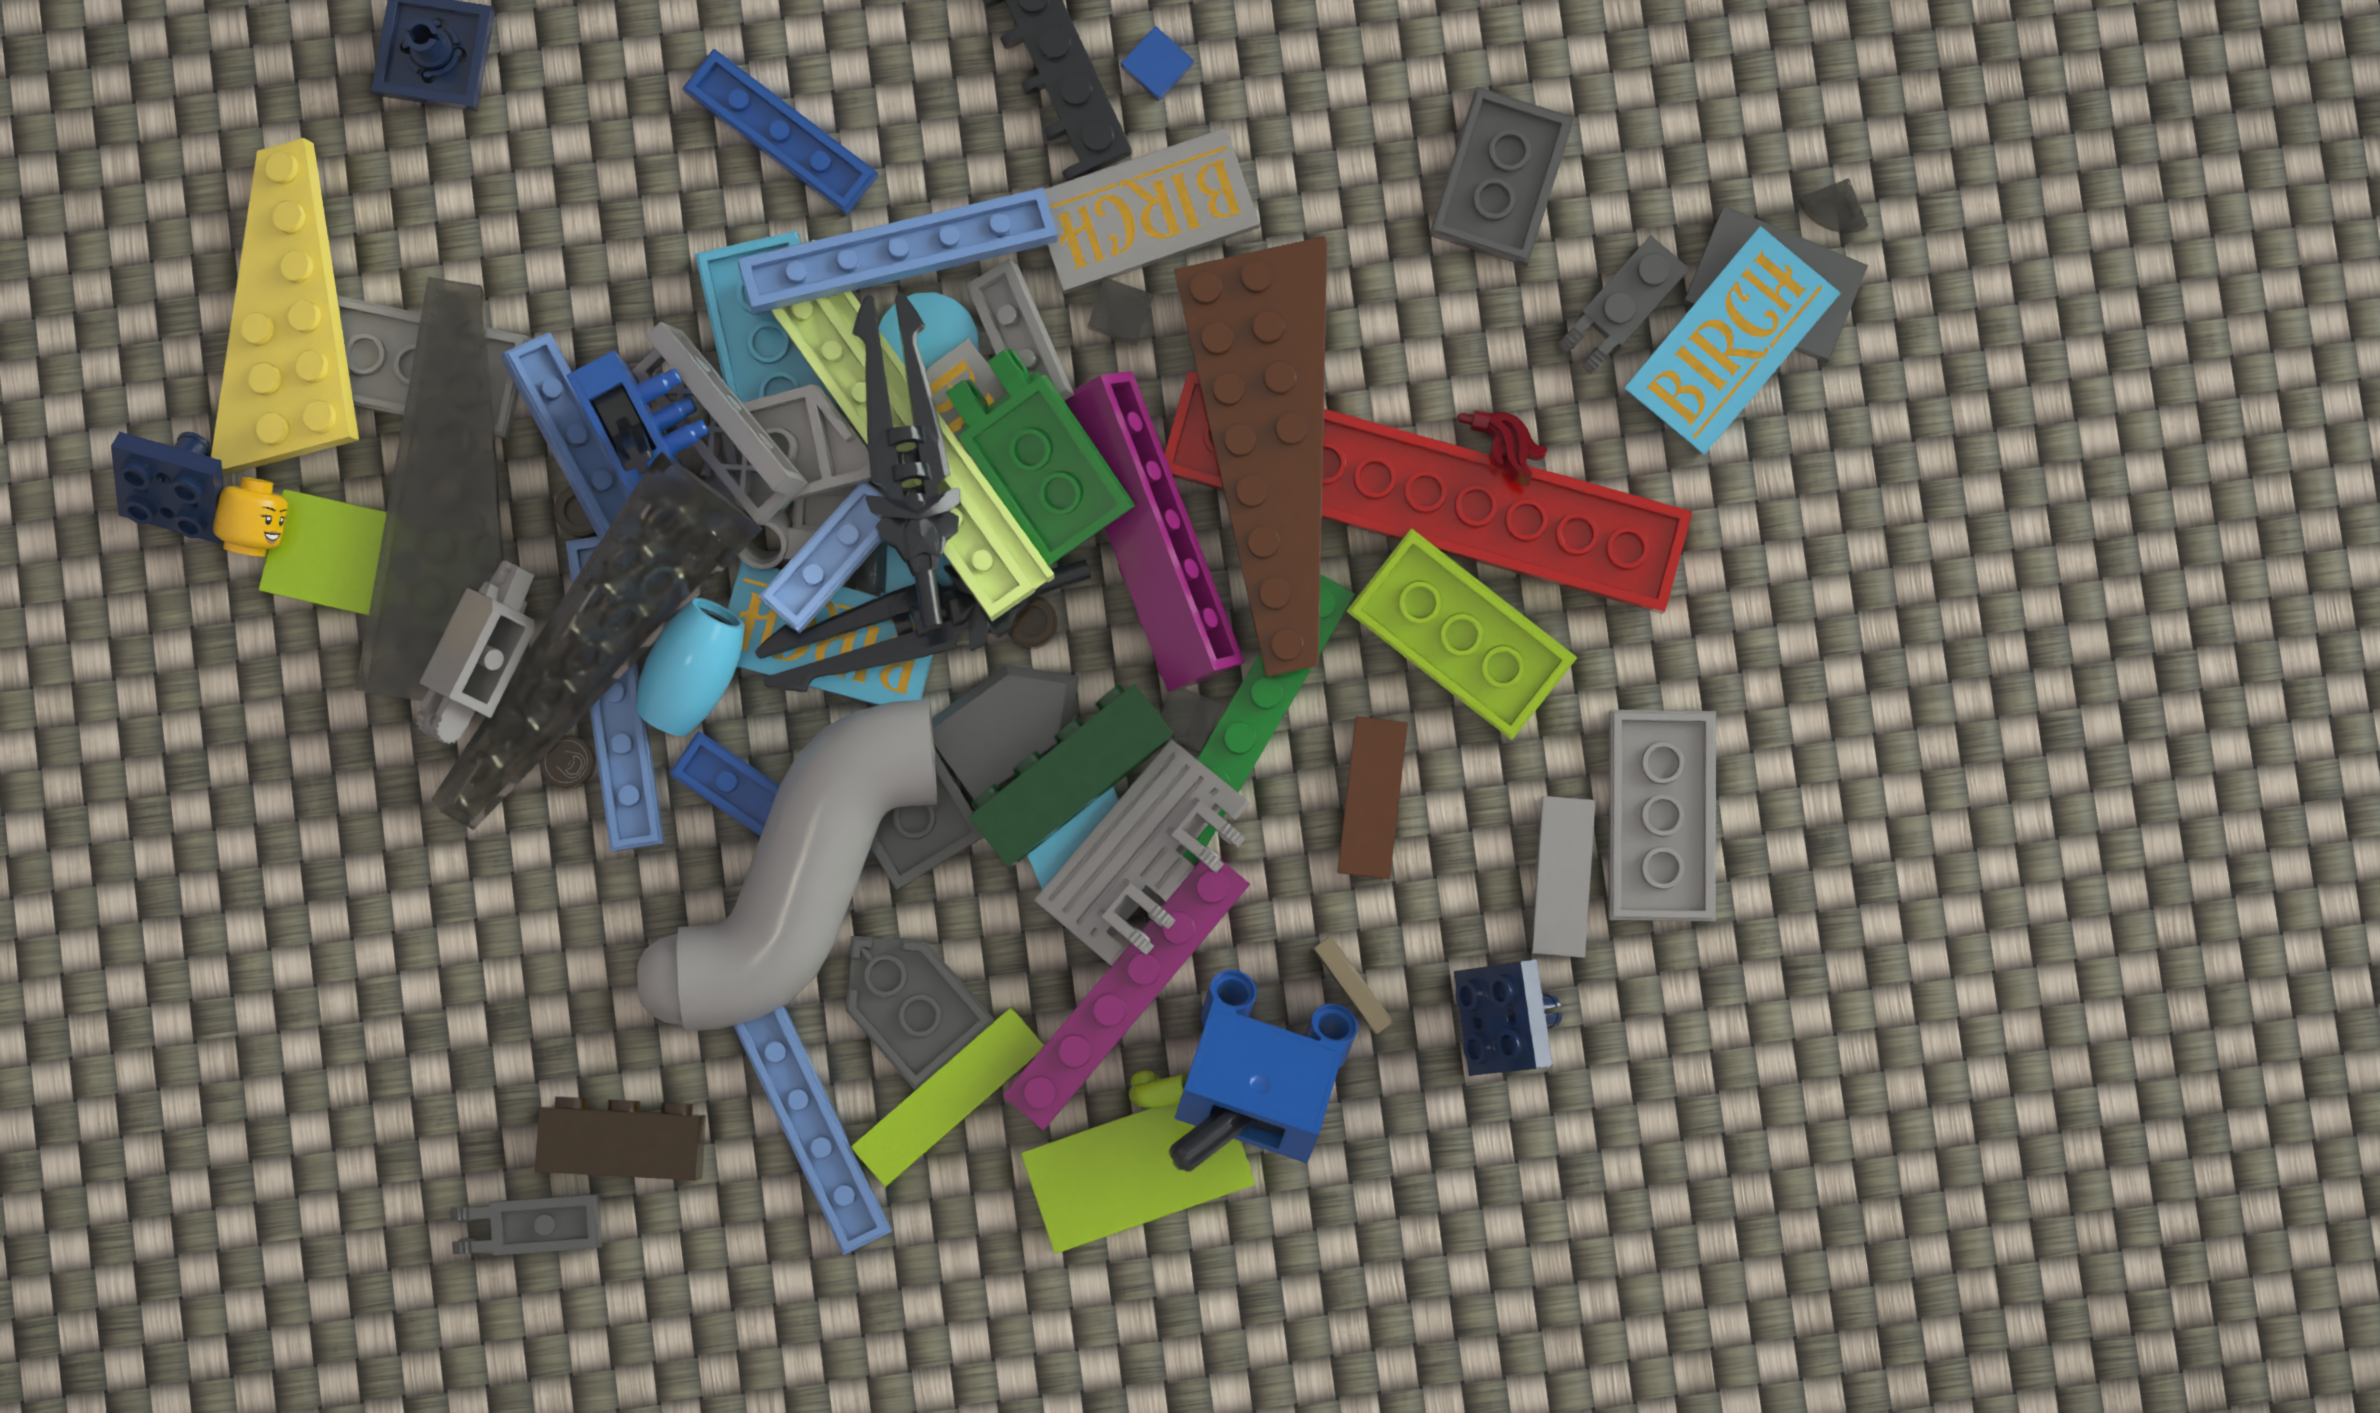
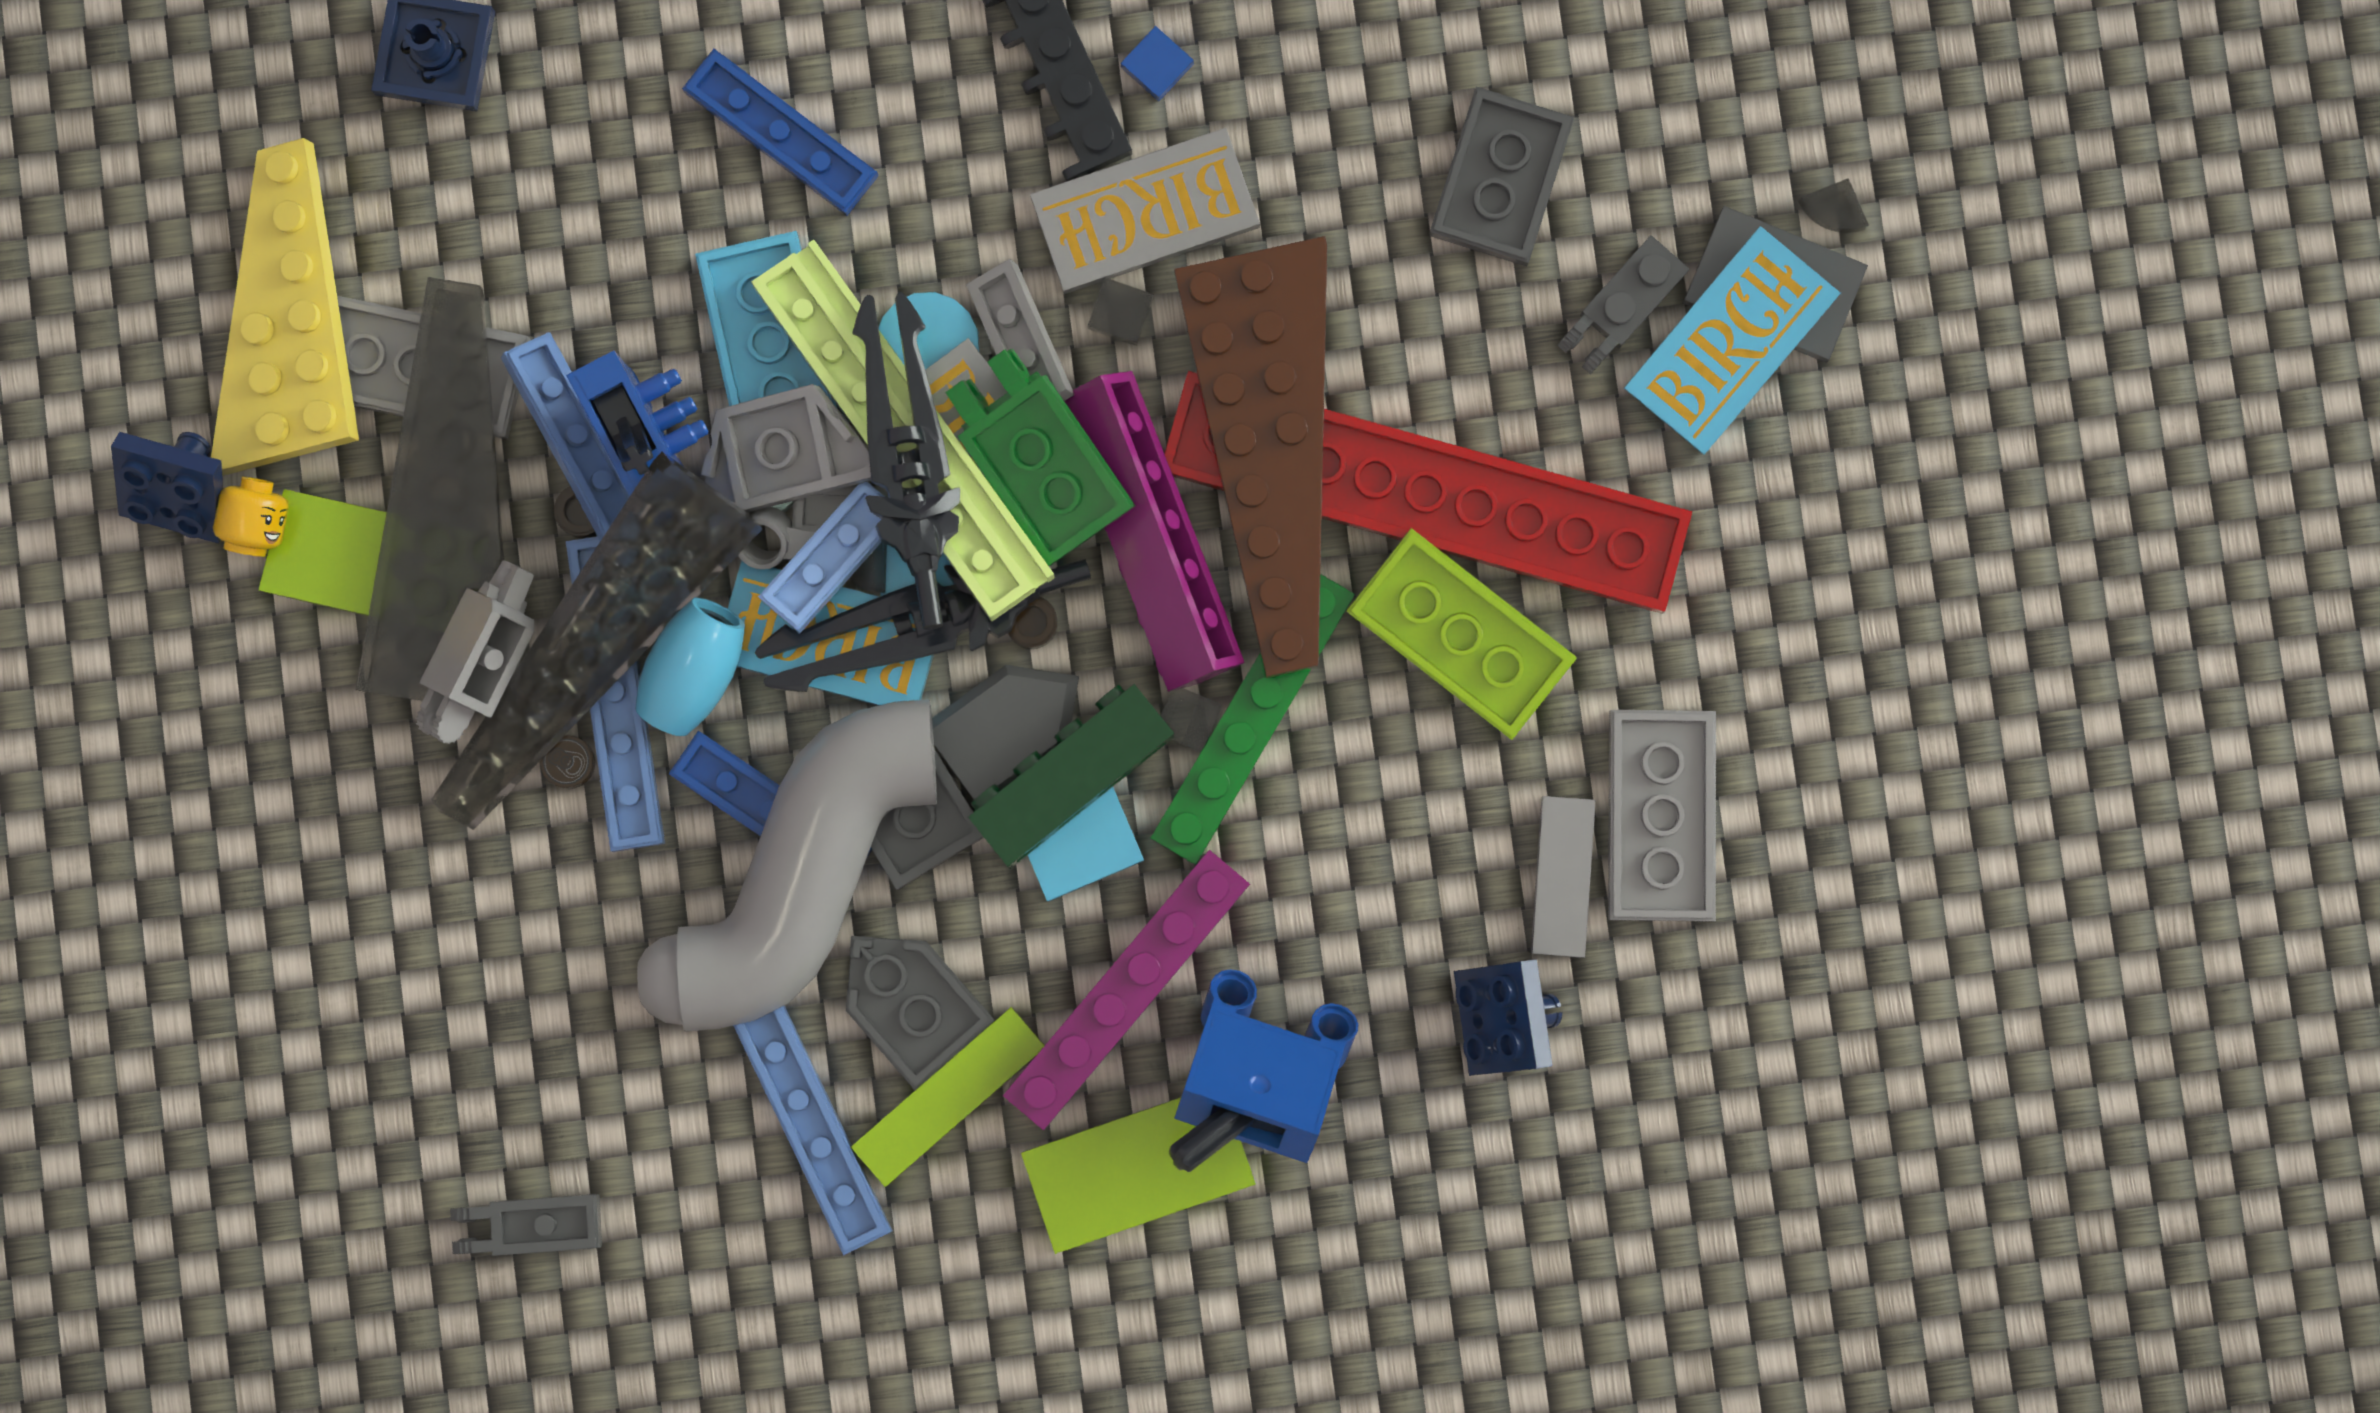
dark brown brick [535,1096,706,1181] -> none
light grey fence [632,321,808,526] -> none
medium blue plate [738,188,1058,314] -> none
light grey hinge [1034,739,1250,966] -> none
lime arm [1129,1070,1188,1108] -> none
dark tan tile [1313,937,1392,1034] -> none
reddish brown tile [1337,716,1408,880] -> none
dark red piece [1457,410,1547,486] -> none

